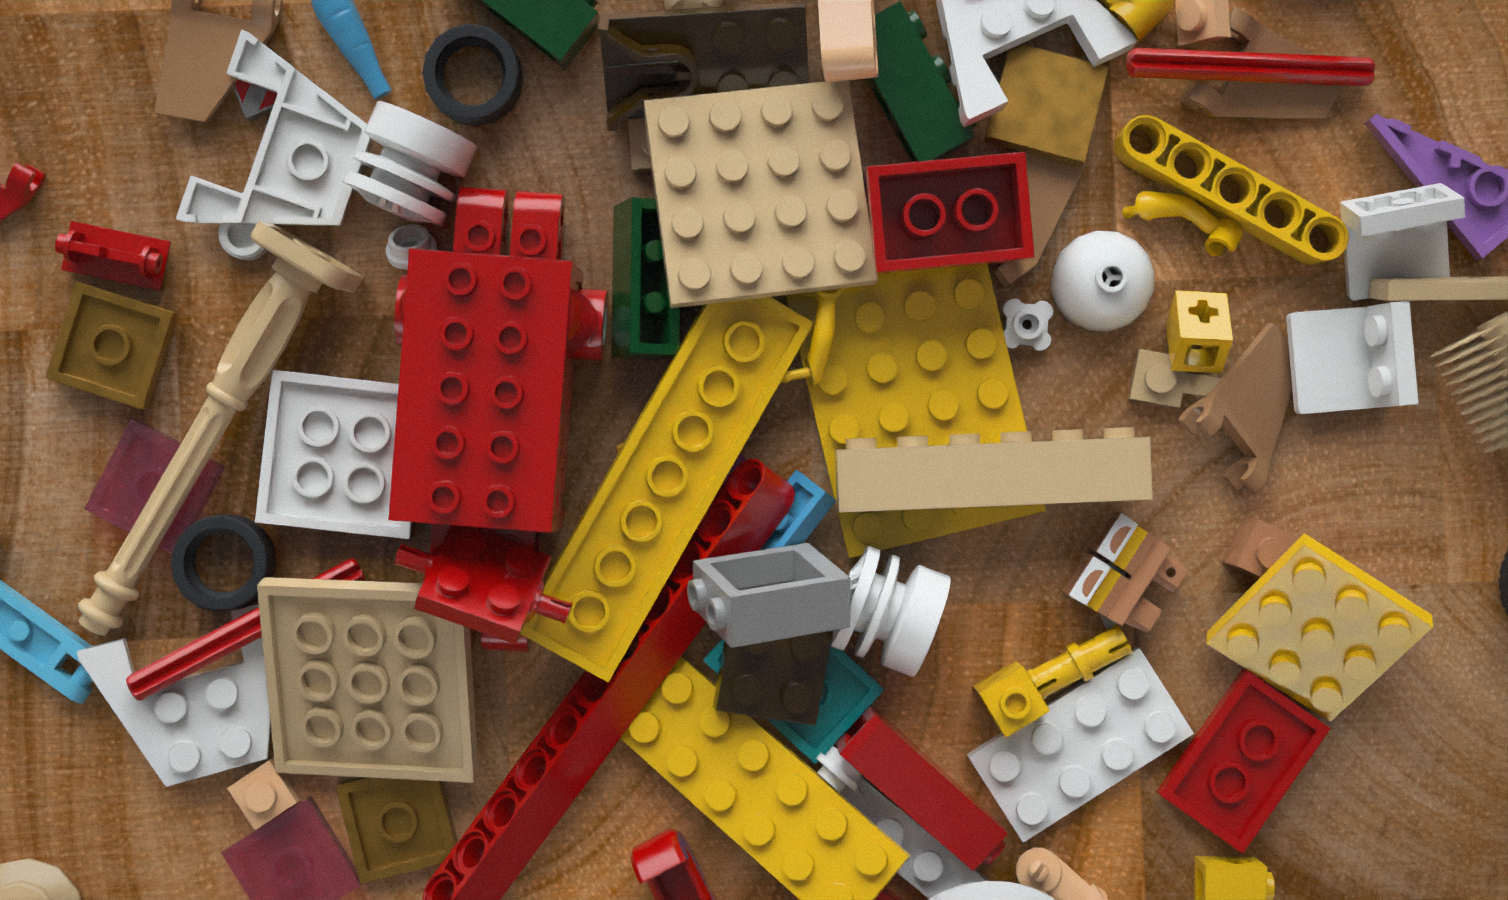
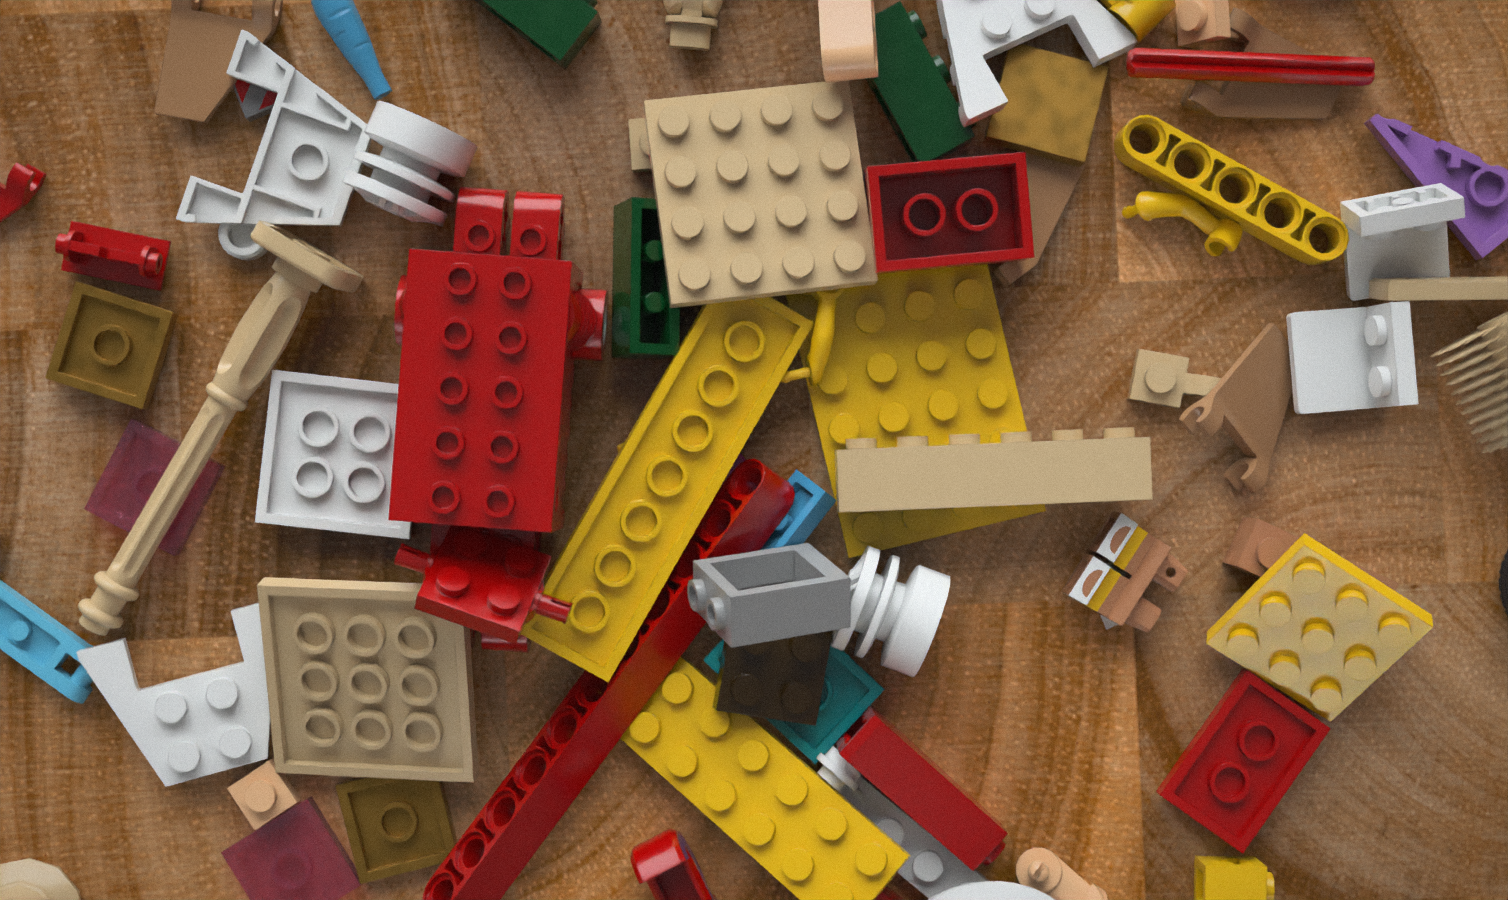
red axle [126,558,365,701] -> none
black tyre [171,514,276,612] -> none
white plate [386,224,437,270] -> none
black tyre [422,24,523,126] -> none
dark brown plate [598,1,809,131] -> none
white plate [967,646,1194,843] -> none
yellow brick [973,661,1050,737] -> none
white plate [1003,298,1053,351] -> none
yellow pin [1027,624,1133,700] -> none
white cylinder [1050,231,1155,332] -> none
yellow brick [1166,291,1233,373] -> none

